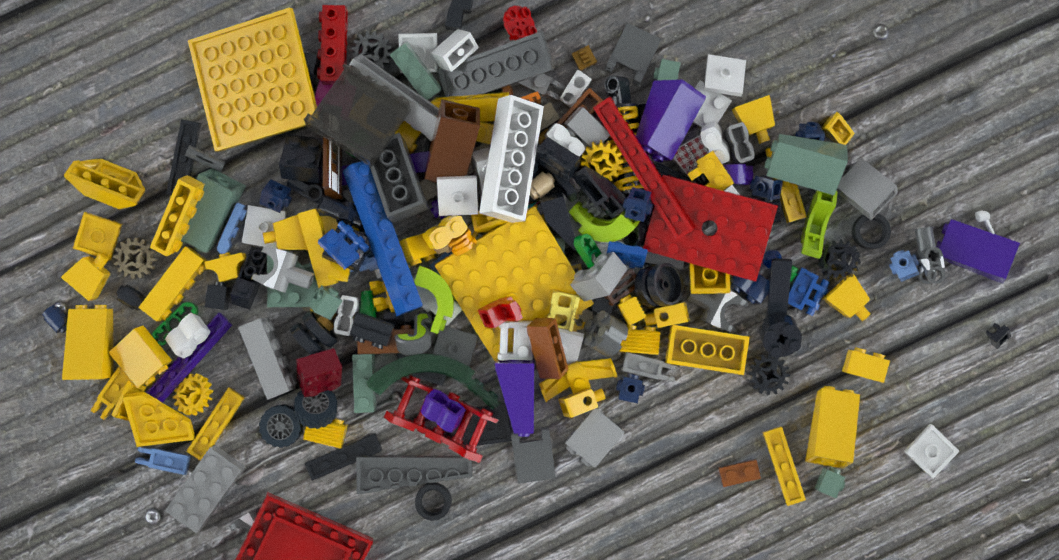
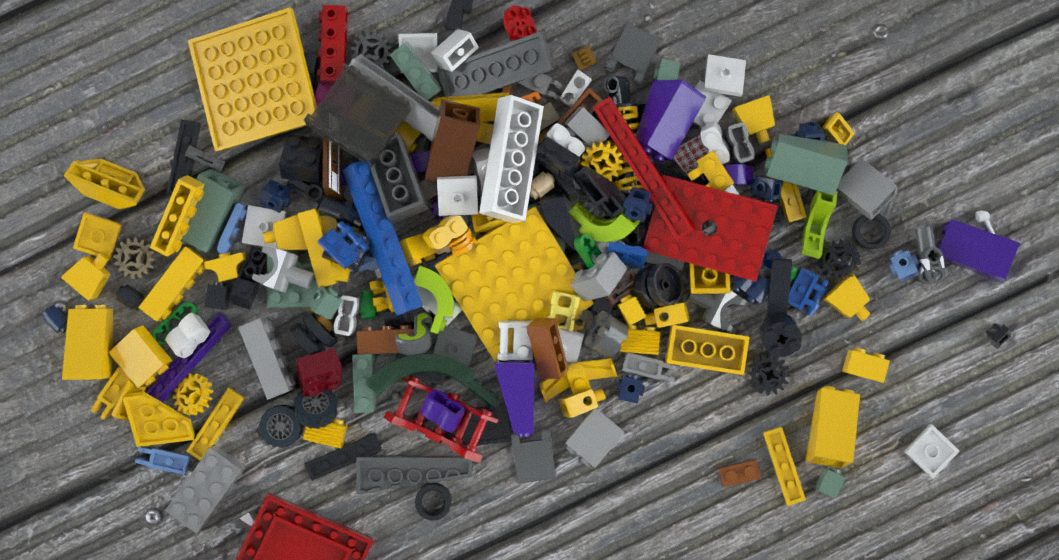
black brick [350,312,396,349] -> none
red brick [478,296,523,328] -> none

